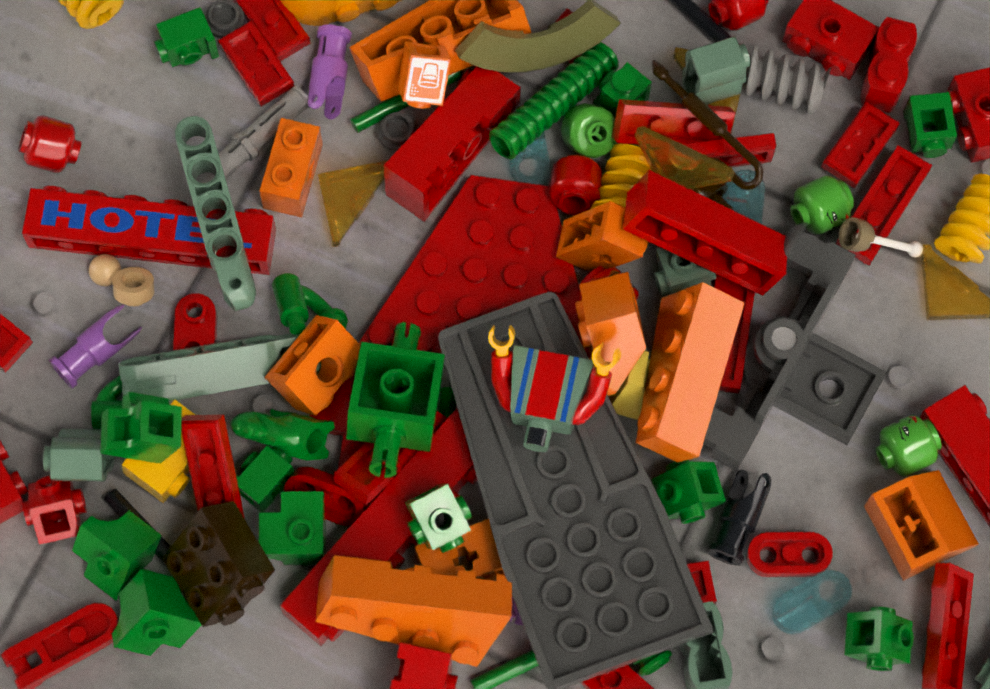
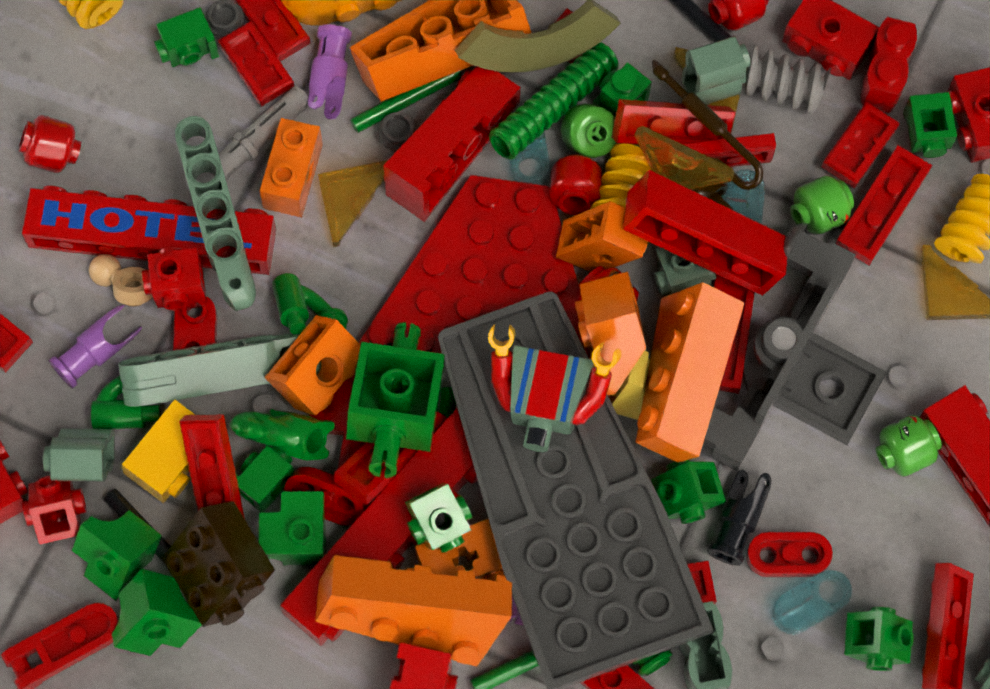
green brick [100,392,182,464] -> none
orange brick [397,42,451,109] -> none
dark tan hinge [839,217,923,257] -> none
orange slope [864,470,979,581] -> none
none -> red brick [142,247,207,310]

